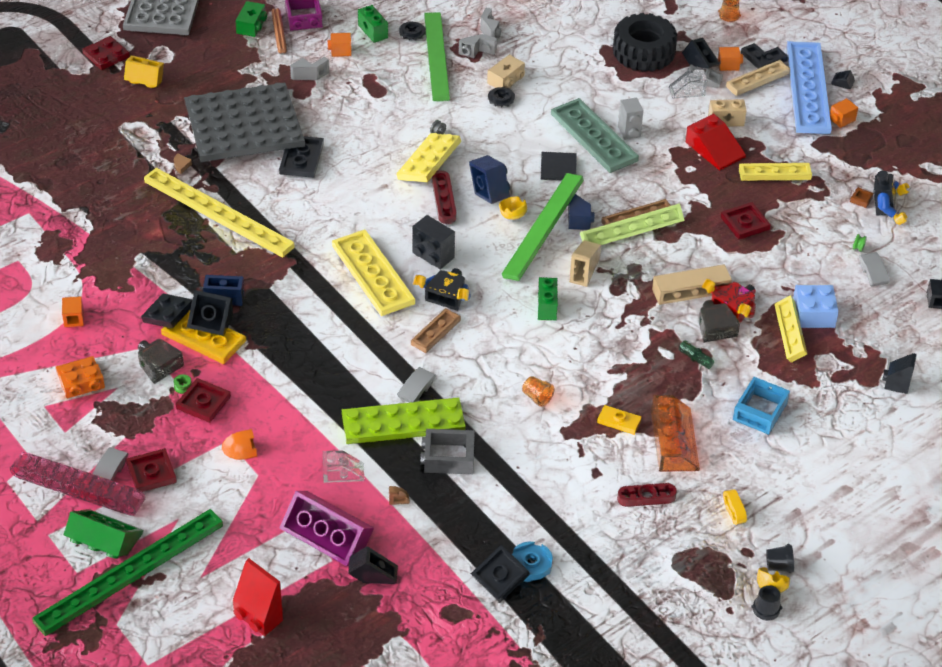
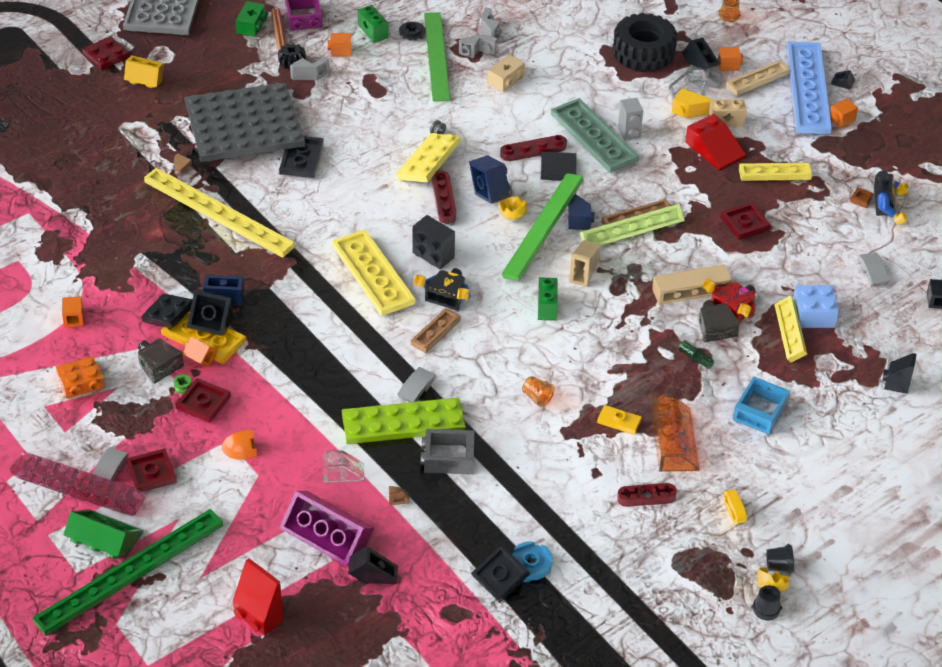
black gear [488,87,515,107] -> none
black plate [741,43,788,69] -> none
bright green bush [853,234,867,252] -> none
none -> brick [182,337,218,367]
none -> black gear [278,43,306,69]
none -> dark red plate [500,135,567,161]
none -> yellow slope [672,88,713,118]

